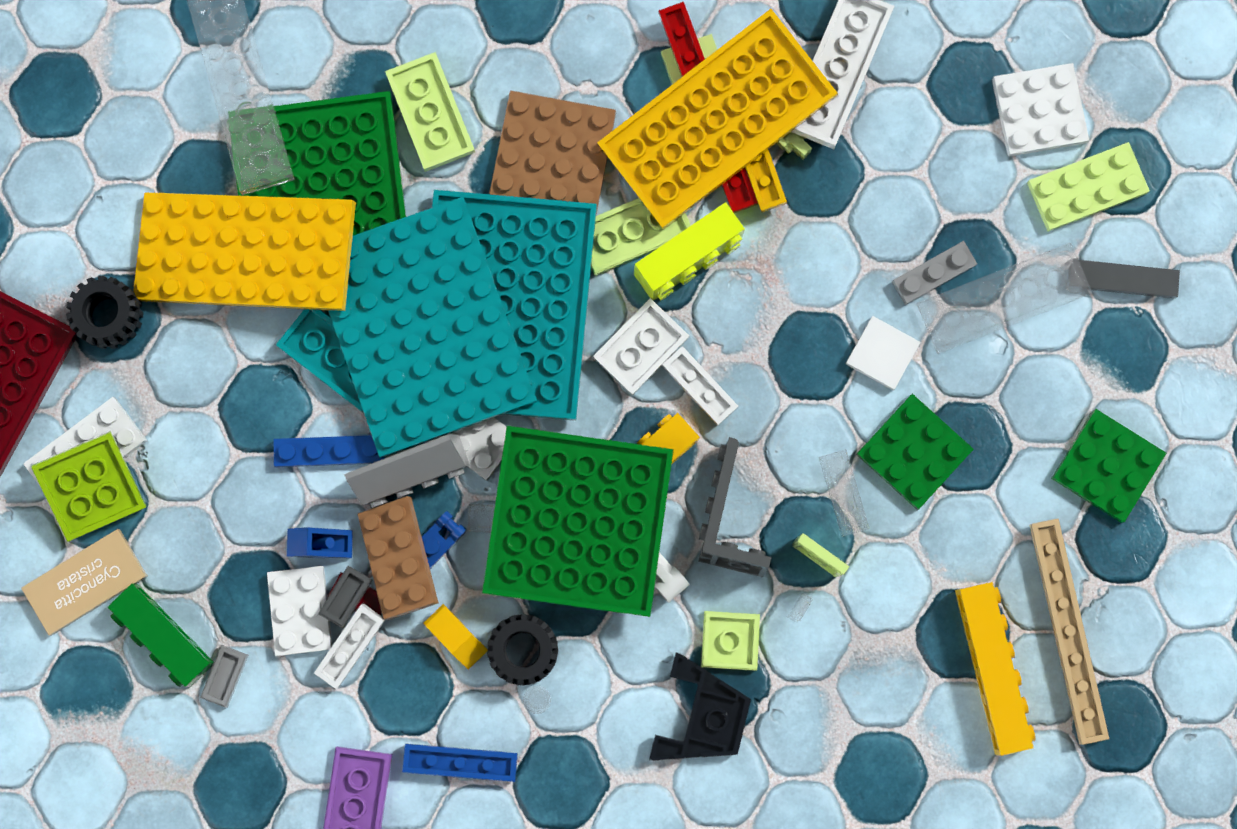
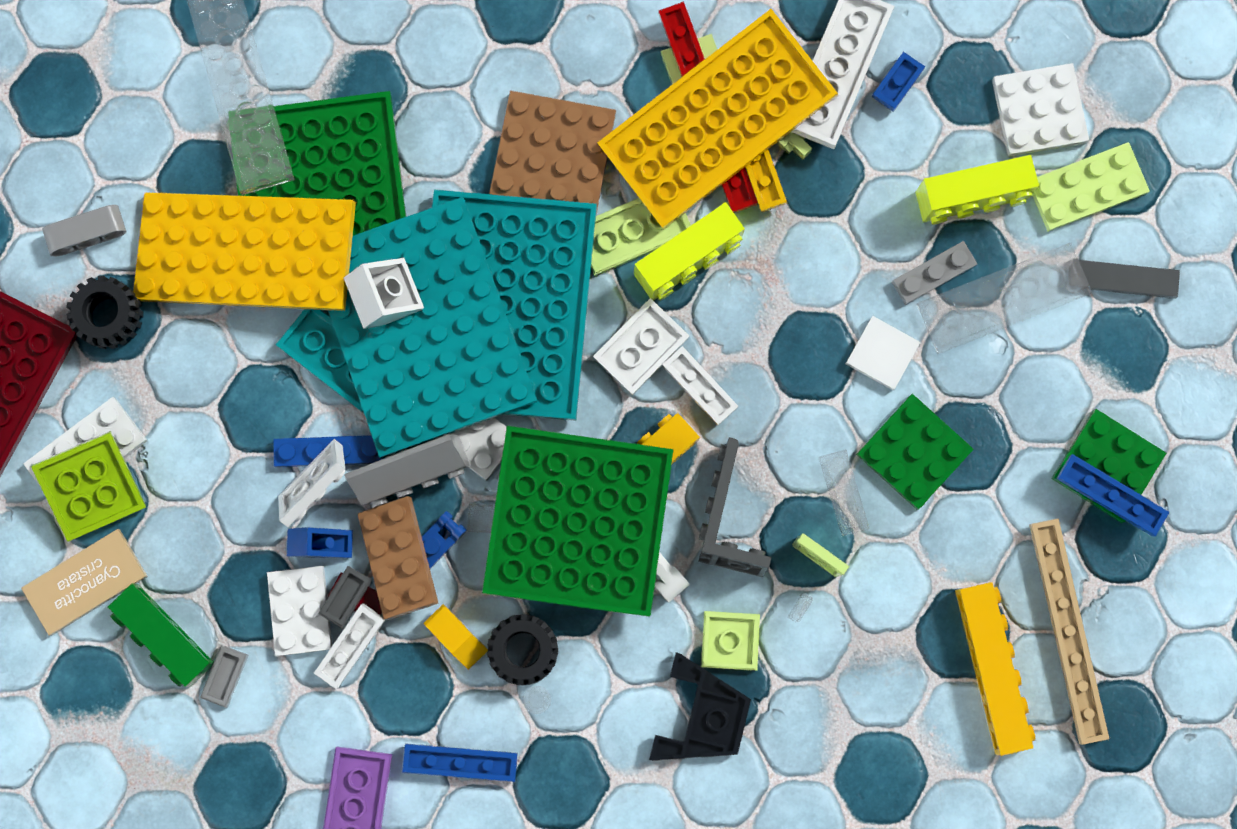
yellowish green plate [385,52,475,172] -> none
none -> light grey beam [42,205,126,256]
none -> white plate [278,439,345,527]
none -> white slope [344,258,424,329]
none -> blue plate [872,51,926,112]
none -> neon yellow brick [915,155,1039,224]
none -> blue plate [1056,454,1170,537]

